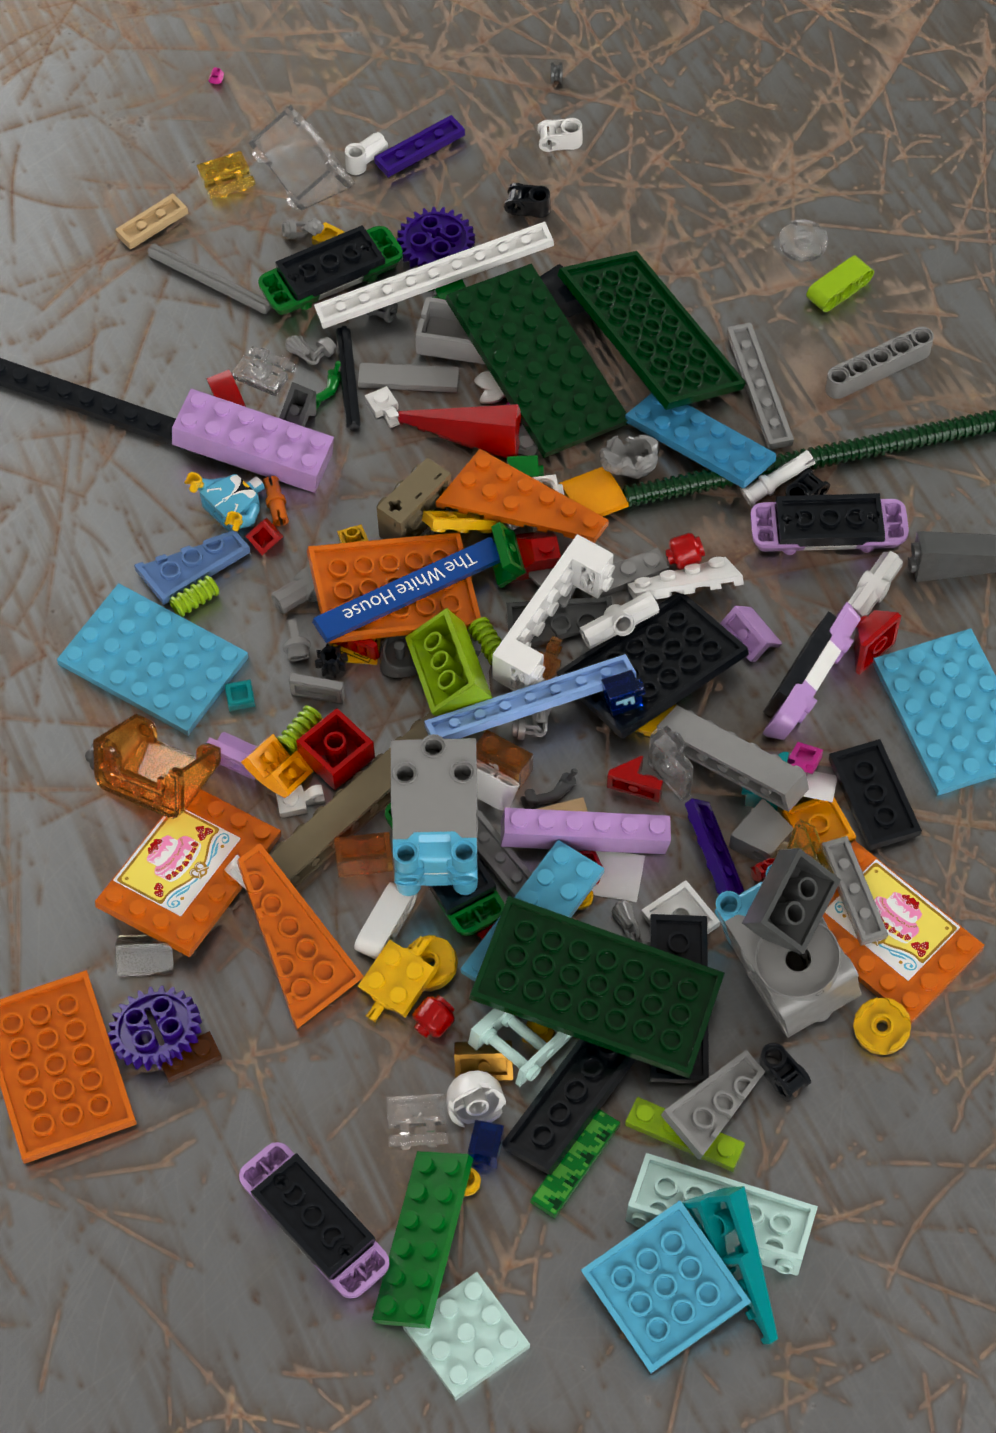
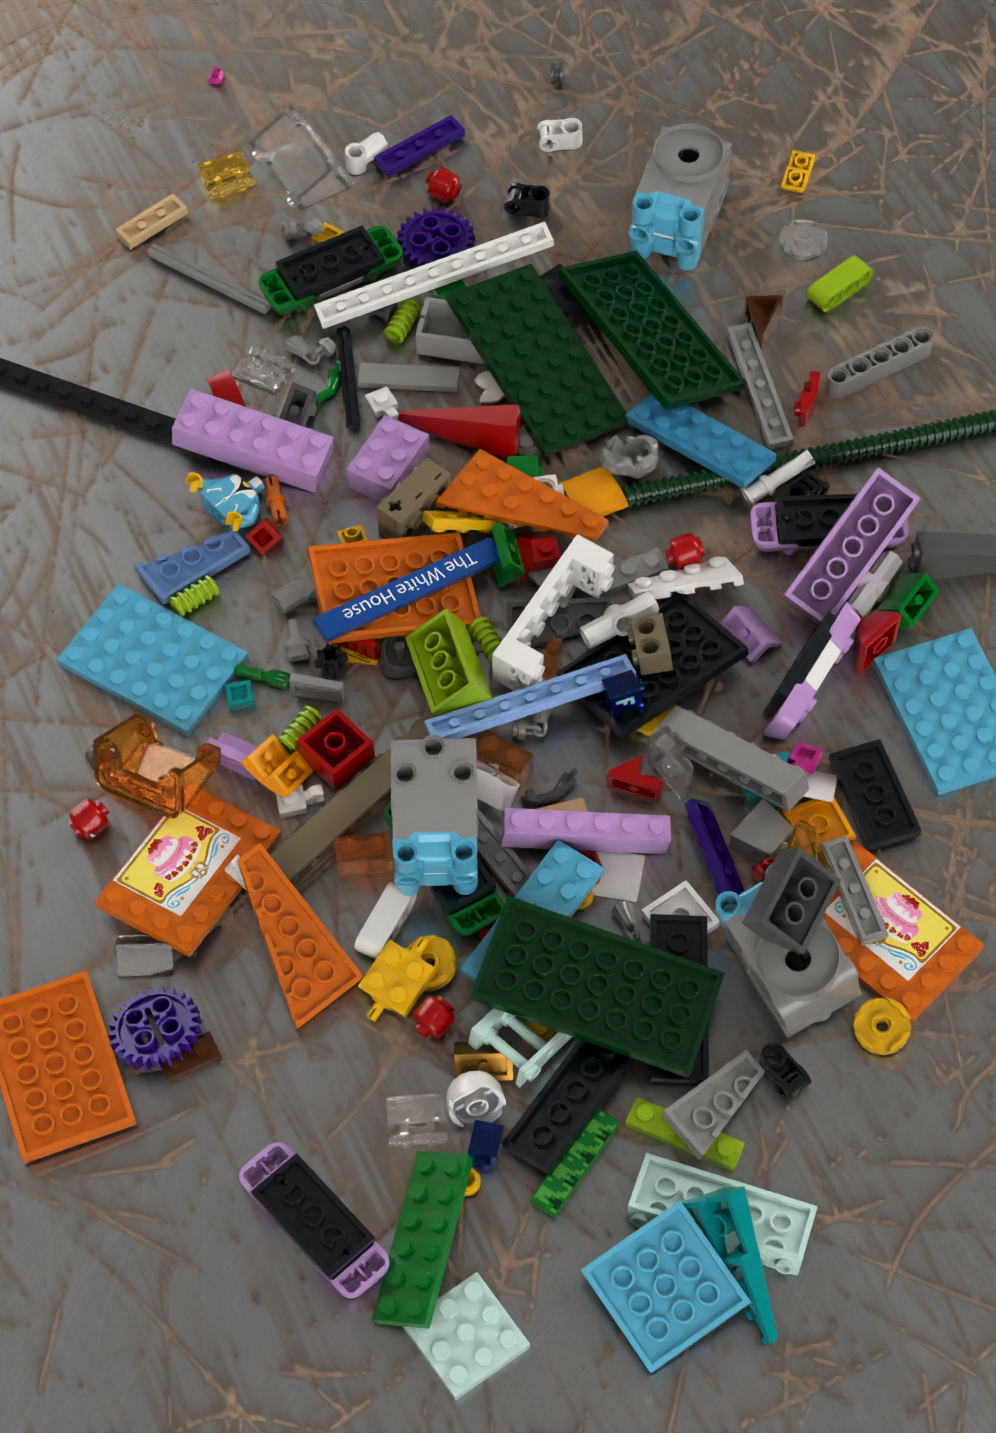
none -> red head [68,799,110,839]
none -> green piece [234,664,291,690]
none -> lavender brick [346,415,430,501]
none -> lime piece [384,298,422,343]
none -> red head [425,167,462,203]
none -> dark tan brick [627,613,673,676]
none -> piece [628,123,733,271]
none -> reddish brown slope [744,295,783,350]
none -> yellow slope [781,150,816,194]
none -> lavender brick [781,467,921,625]
none -> red slope [794,371,820,427]
none -> green brick [877,572,939,629]

